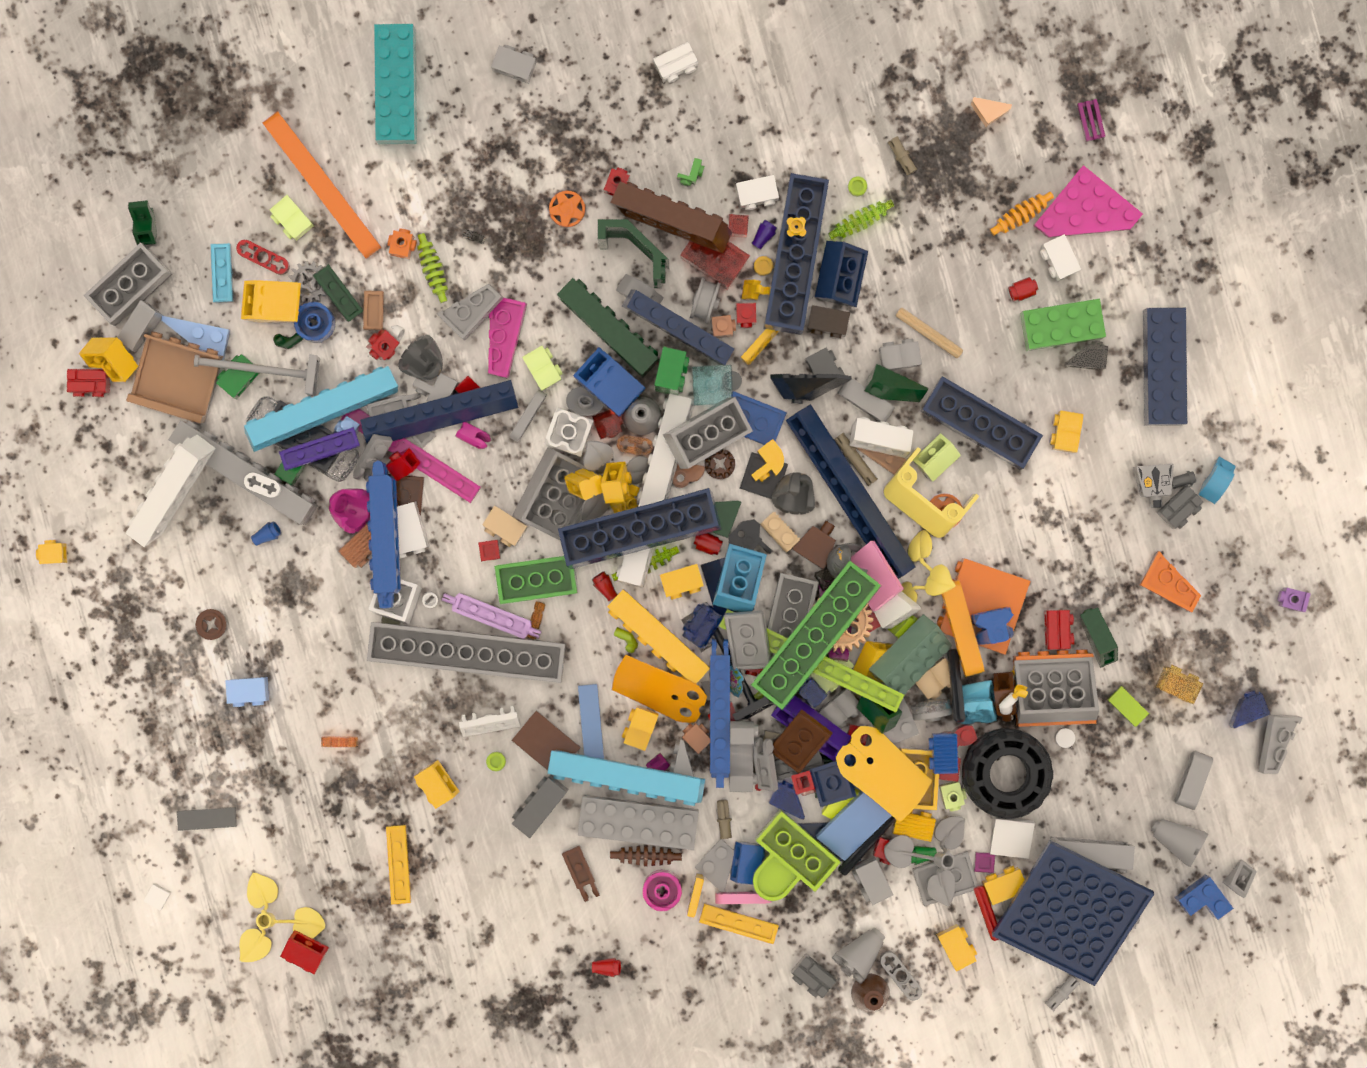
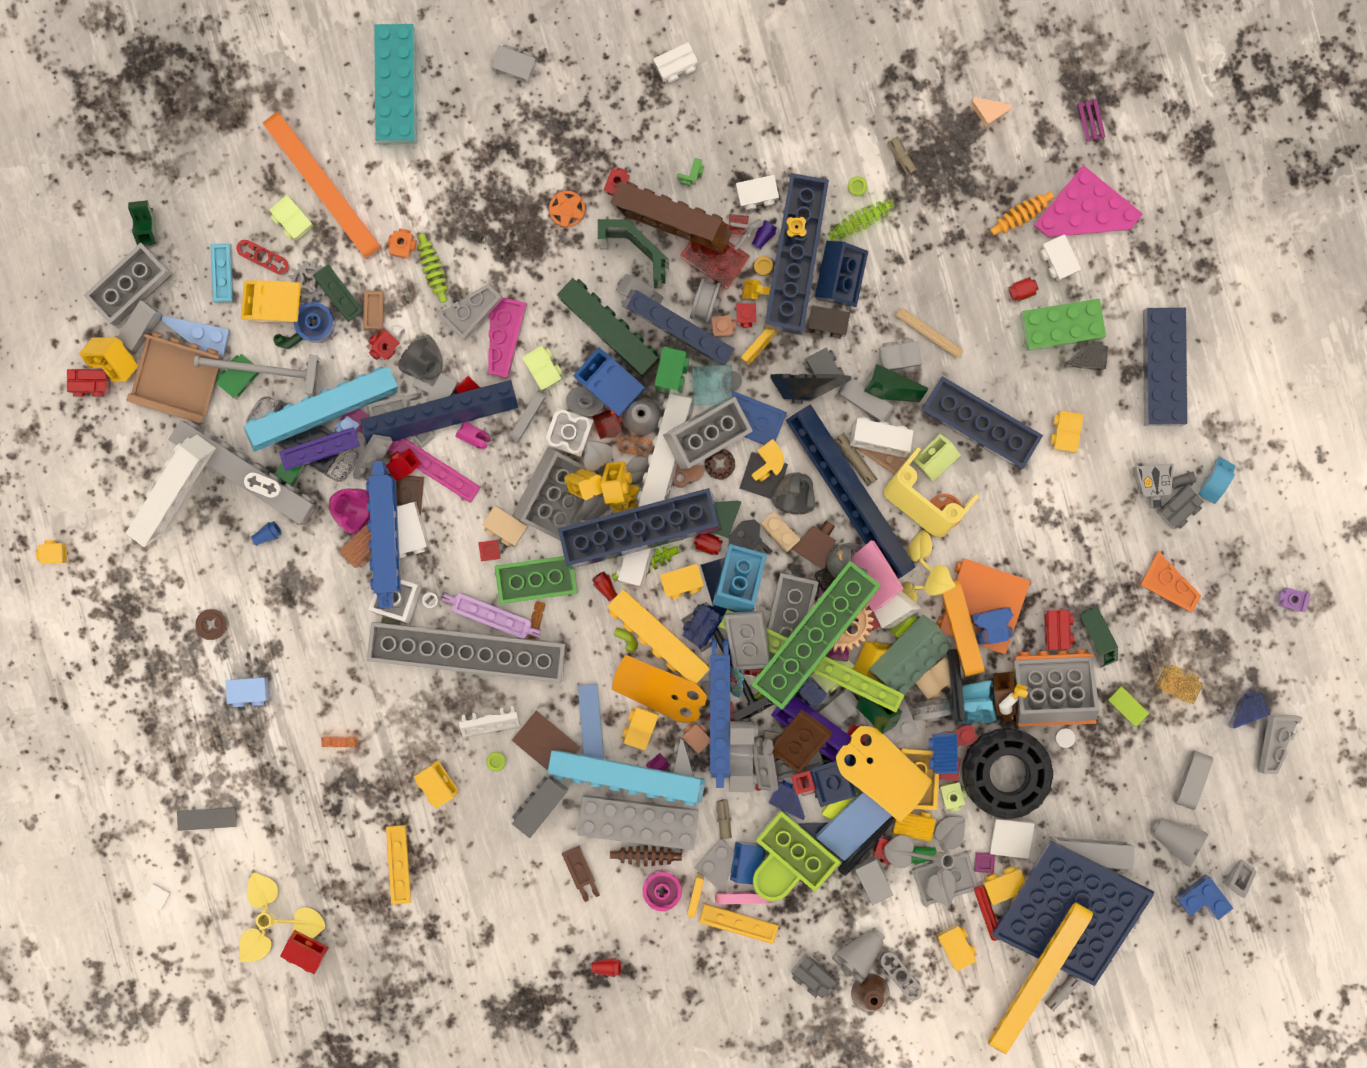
none -> light grey plant [730,219,763,250]
none -> yellow beam [988,902,1093,1054]

